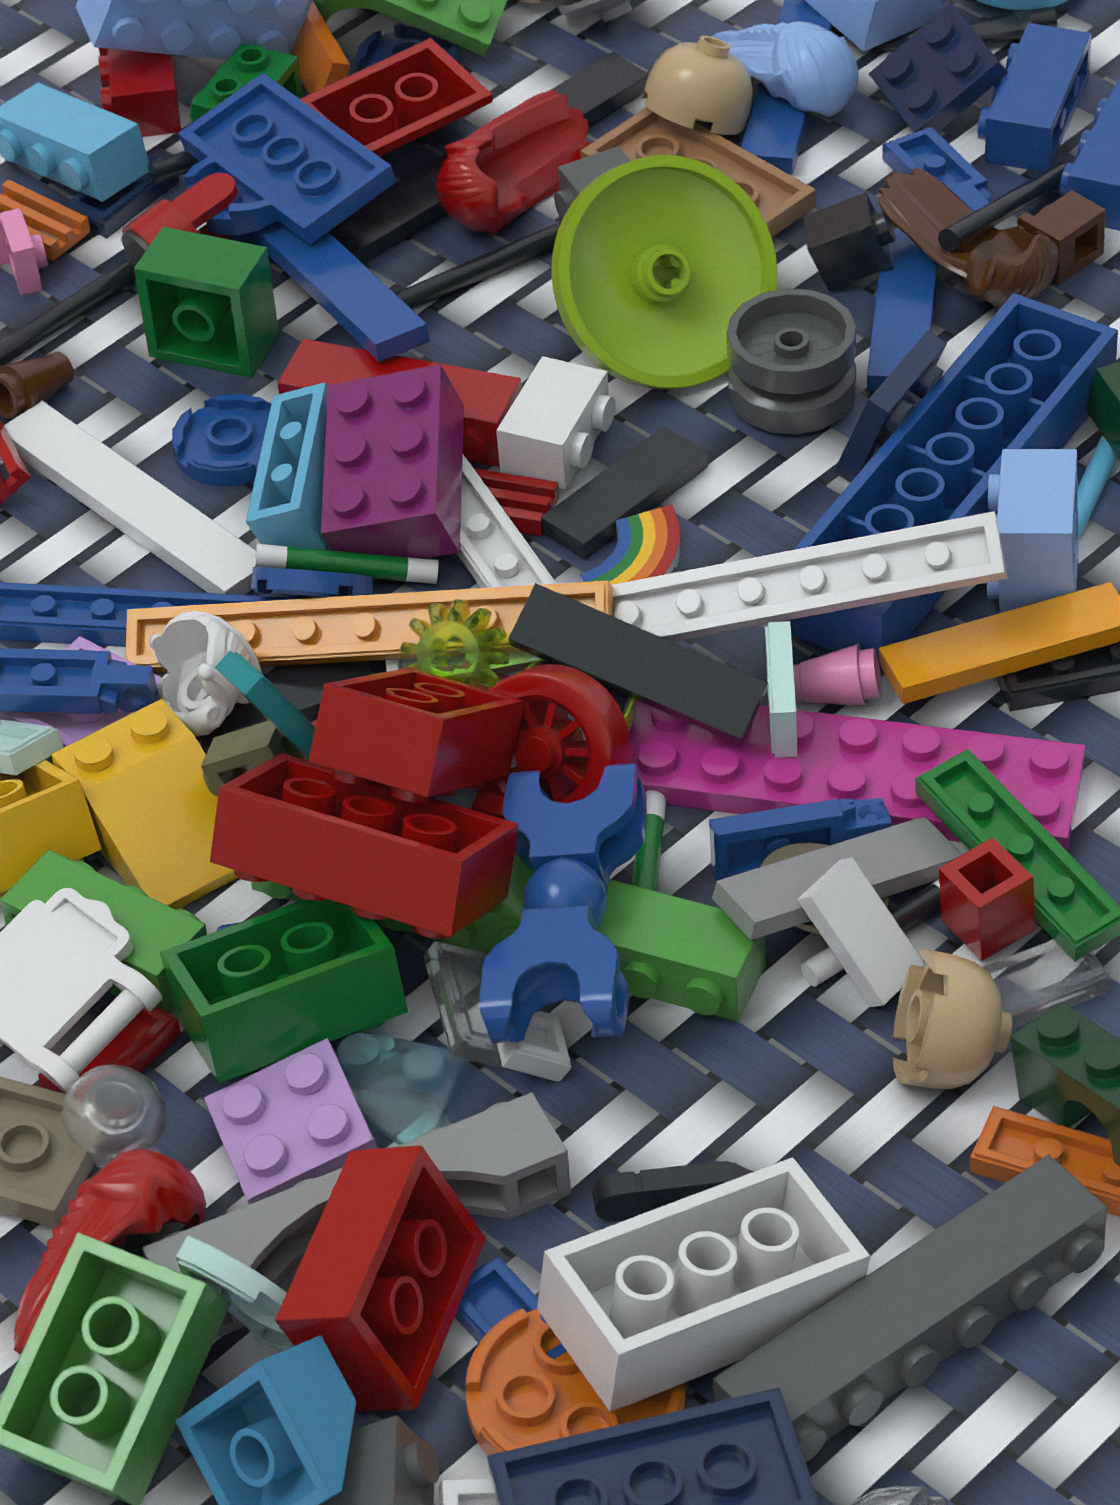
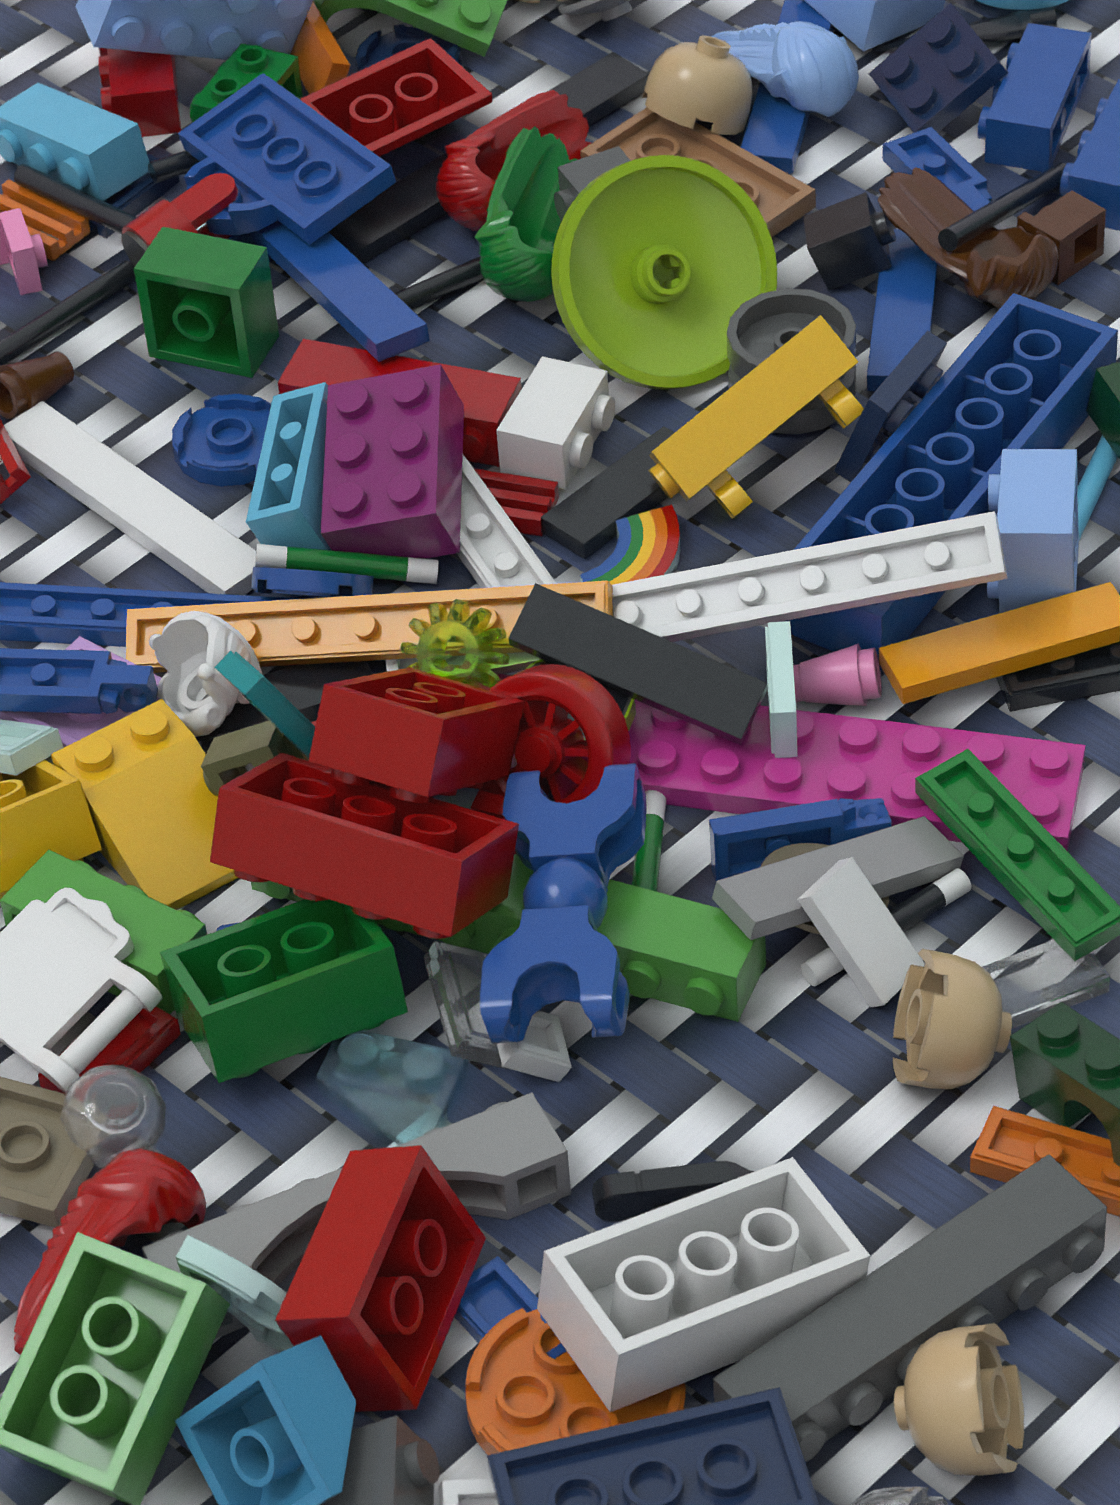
lavender plate [204,1038,378,1204] -> none
red brick [938,837,1035,961] -> none
none -> black bar [14,164,137,235]
none -> green hair [474,126,578,302]
none -> yellow brick [648,315,864,519]
none -> tan cylinder [894,1323,1024,1476]

